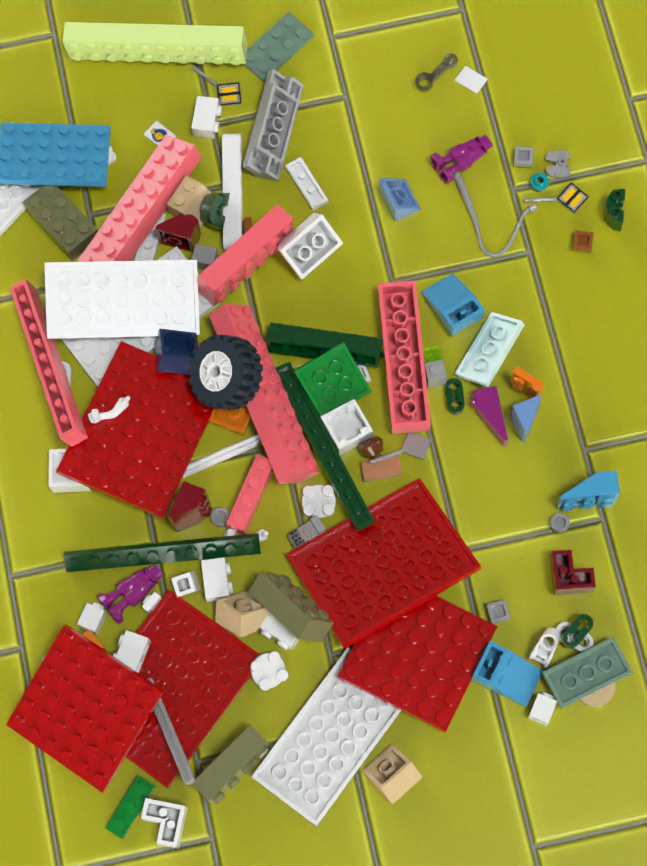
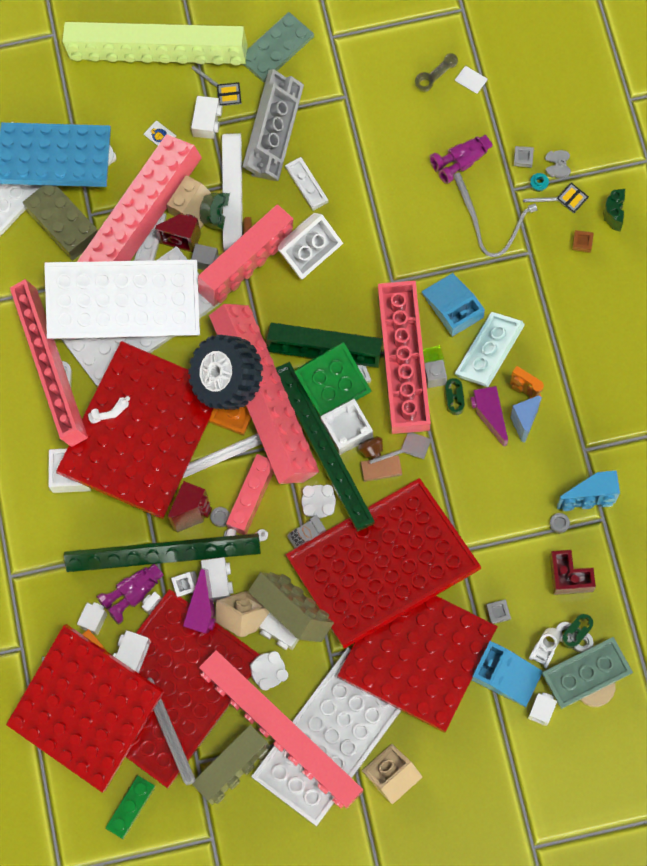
white brick [141,798,188,849] -> none
dark blue container [155,328,198,375] -> none
medium blue slope [379,178,421,221] -> none
none -> magenta slope [183,568,216,633]
none -> coral brick [199,650,363,809]

